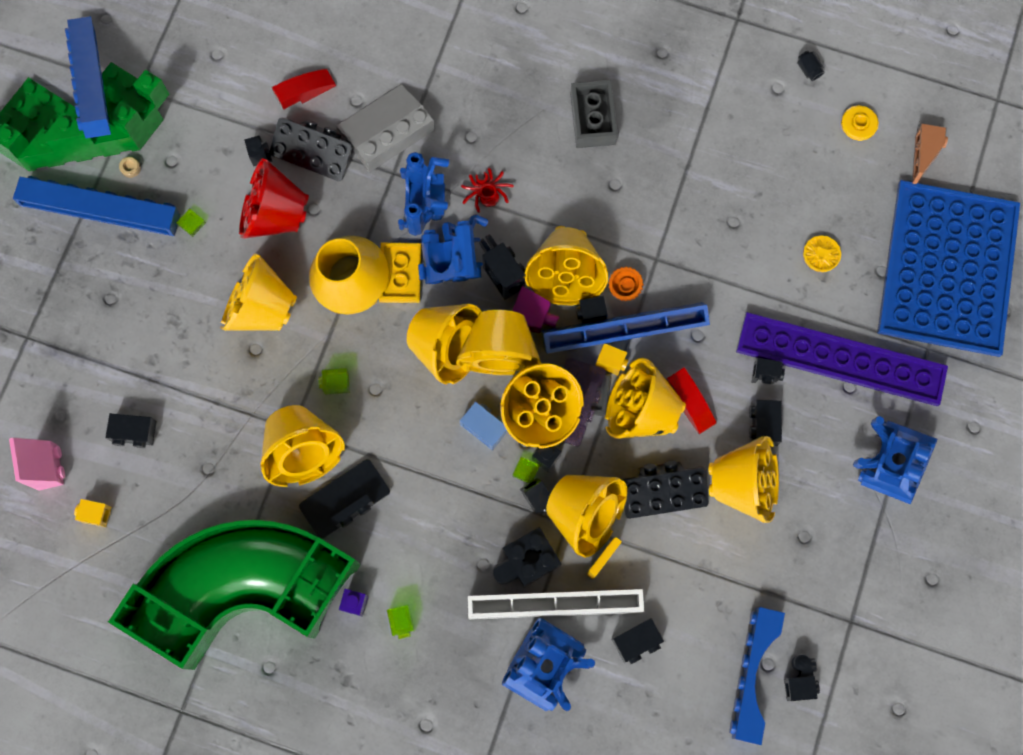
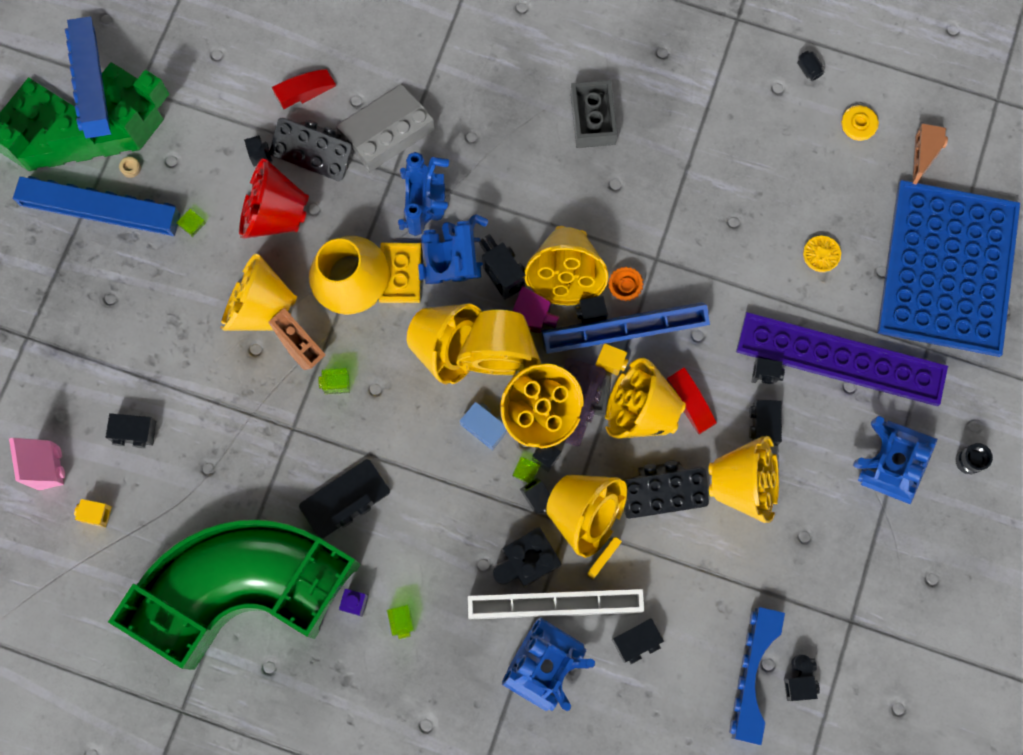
yellow cone [261,405,345,487] -> none
red animal [461,168,514,213] -> none
none -> nougat slope [268,308,326,370]
none -> black wheel [956,443,993,475]

